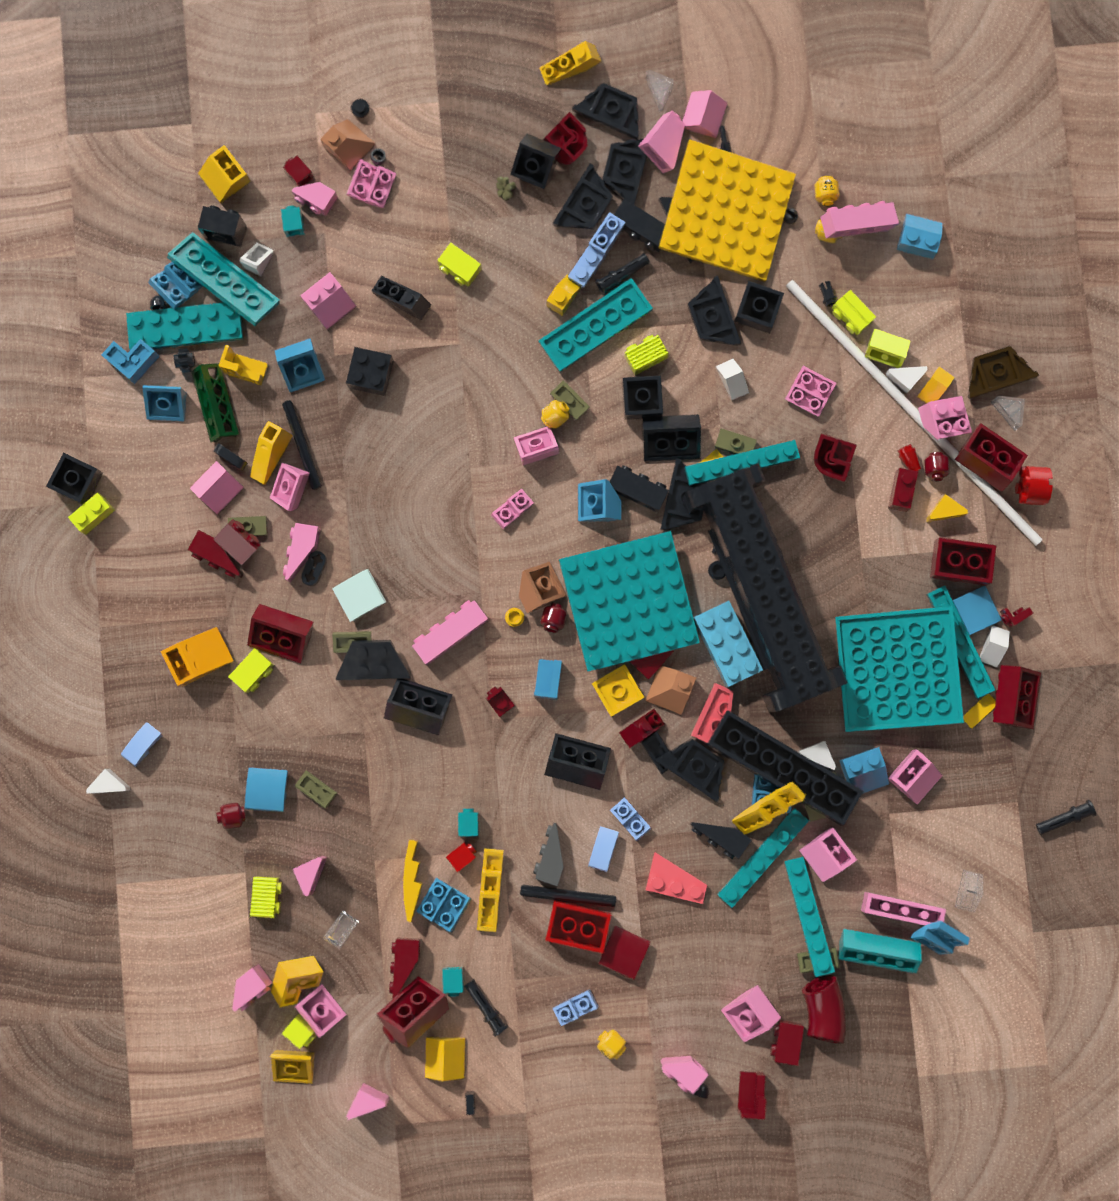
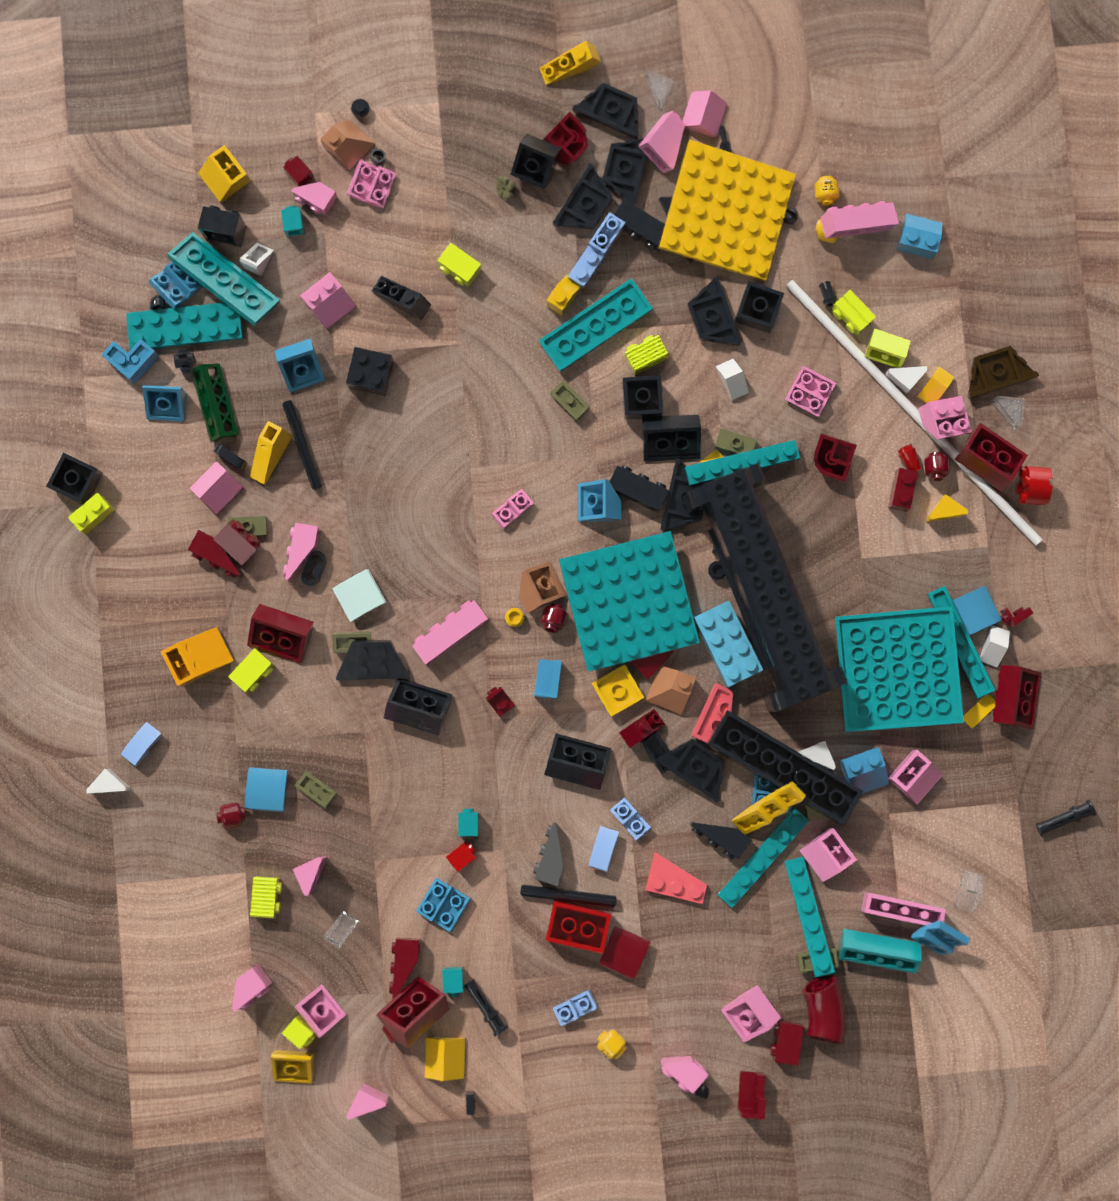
yellow panel [219,345,268,385] -> none
bright pink slope [270,463,310,511] -> none
yellow panel [271,956,323,1007] -> none
yellow slope [403,839,423,922] -> none
yellow slope [477,848,504,932] -> none
bright pink slope [514,427,559,466] -> none
yellow head [541,400,569,428] -> none
black pin [595,253,650,295] -> none
dark red brick [930,537,997,586] -> none

